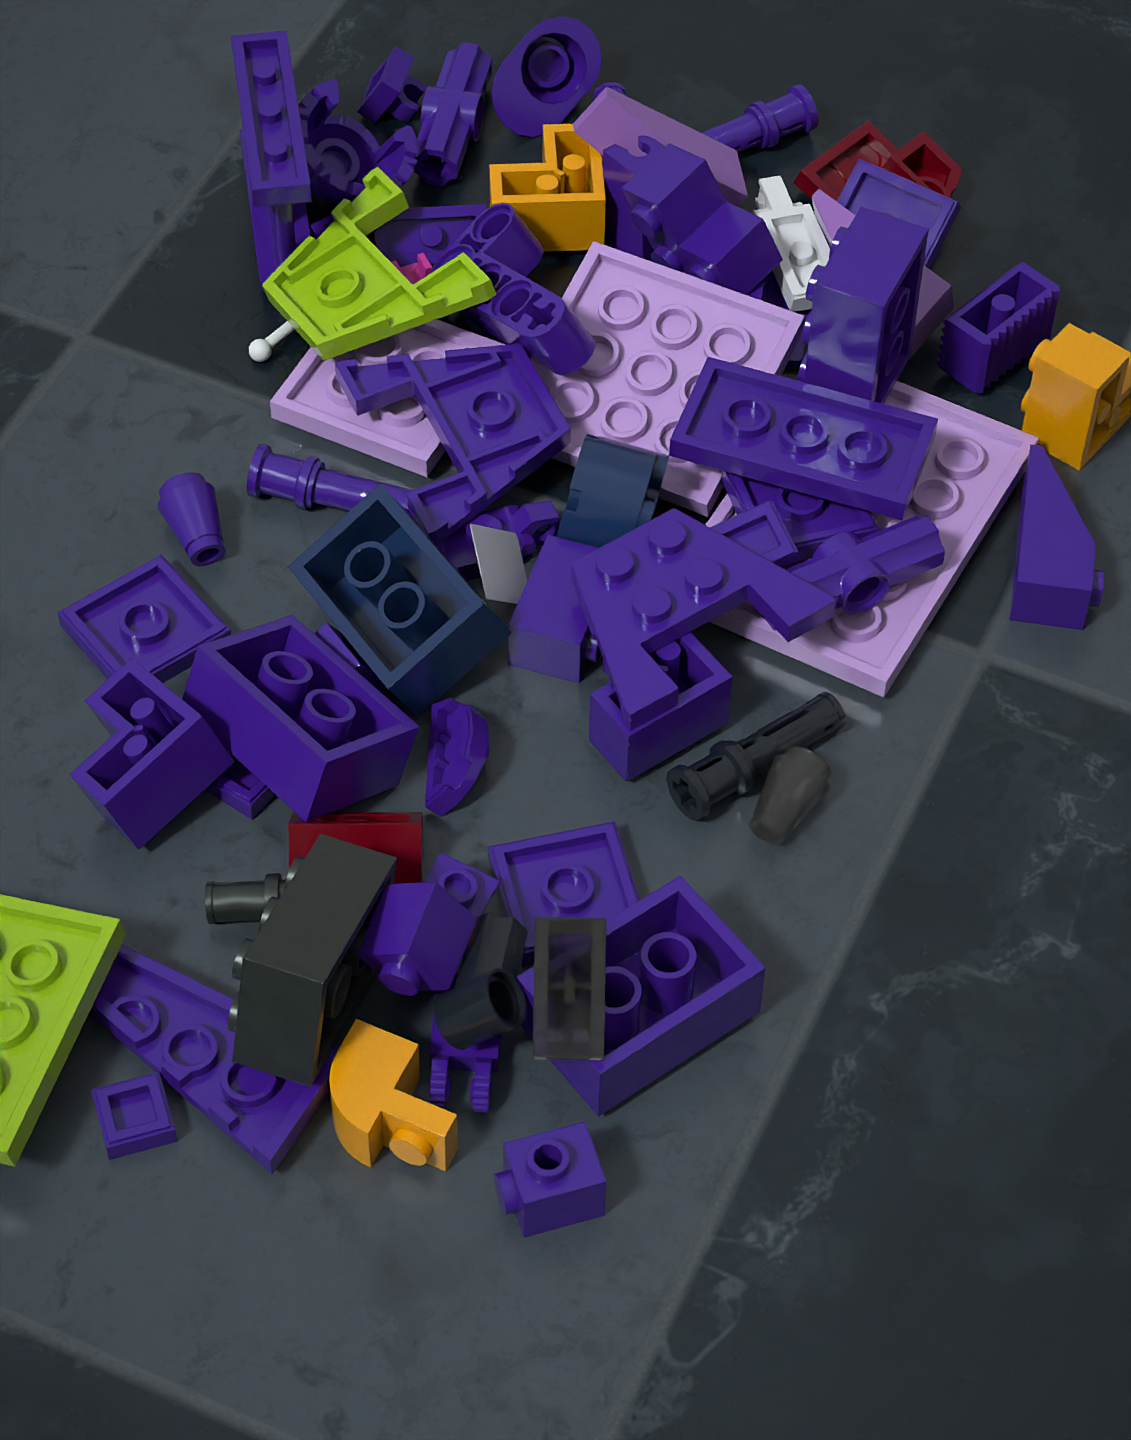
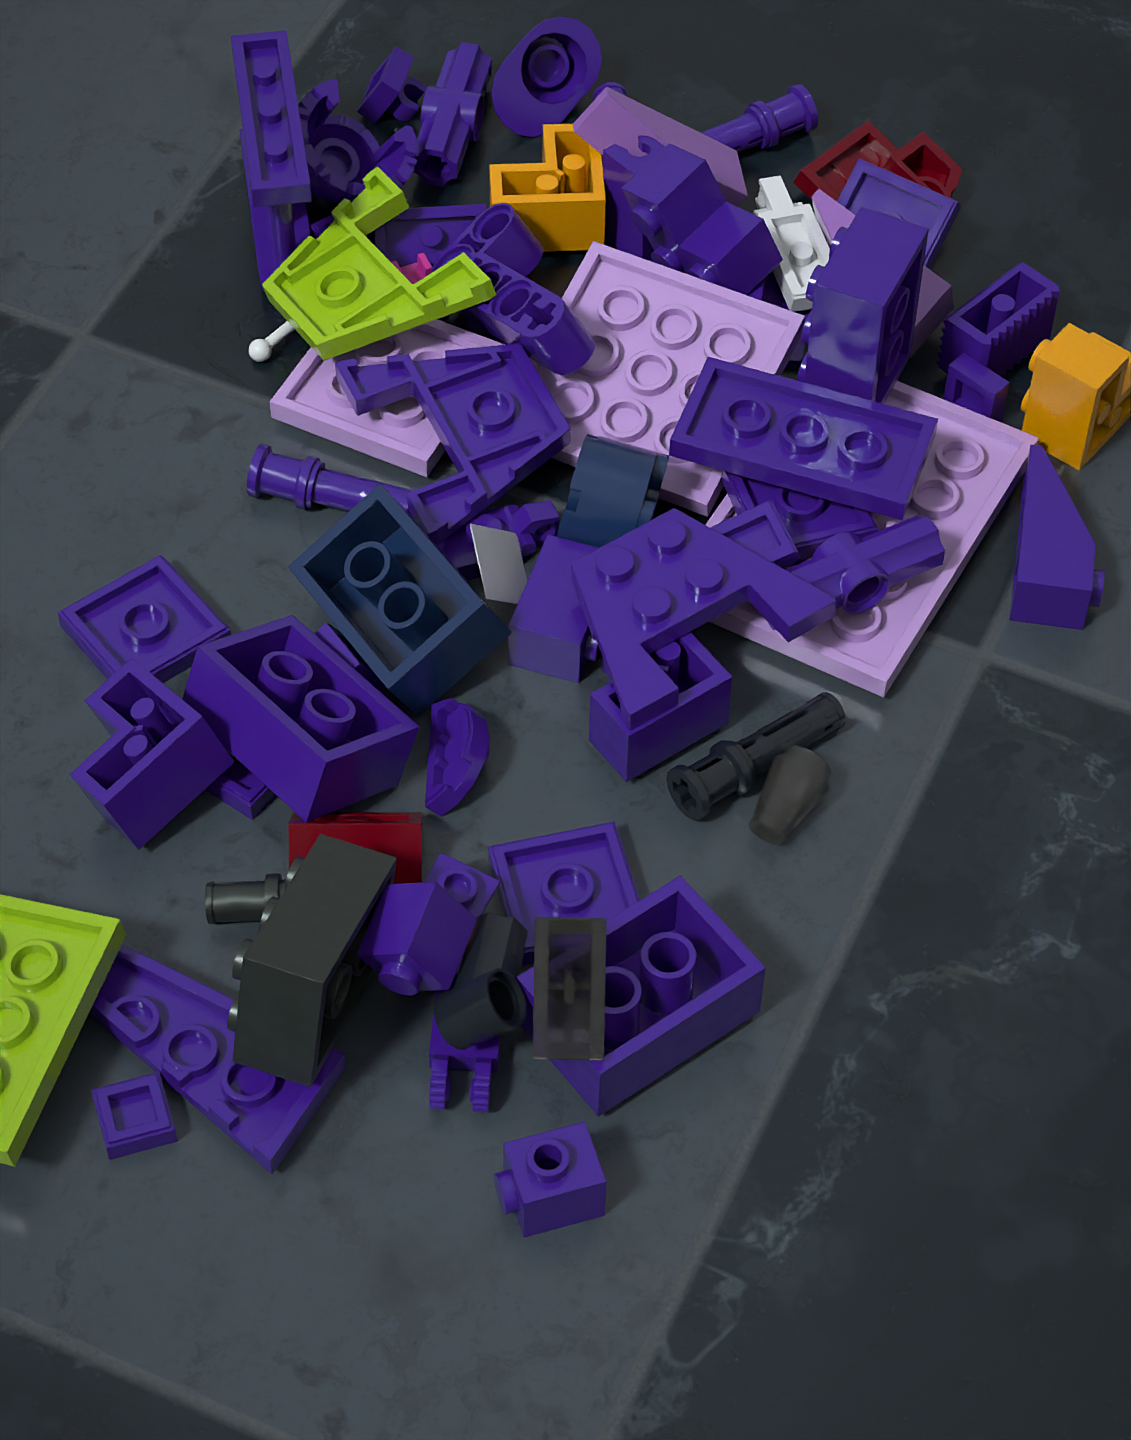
dark purple cone [158,472,226,566] -> none
light orange brick [329,1019,458,1172] -> none
none -> dark purple tile [943,353,1010,423]

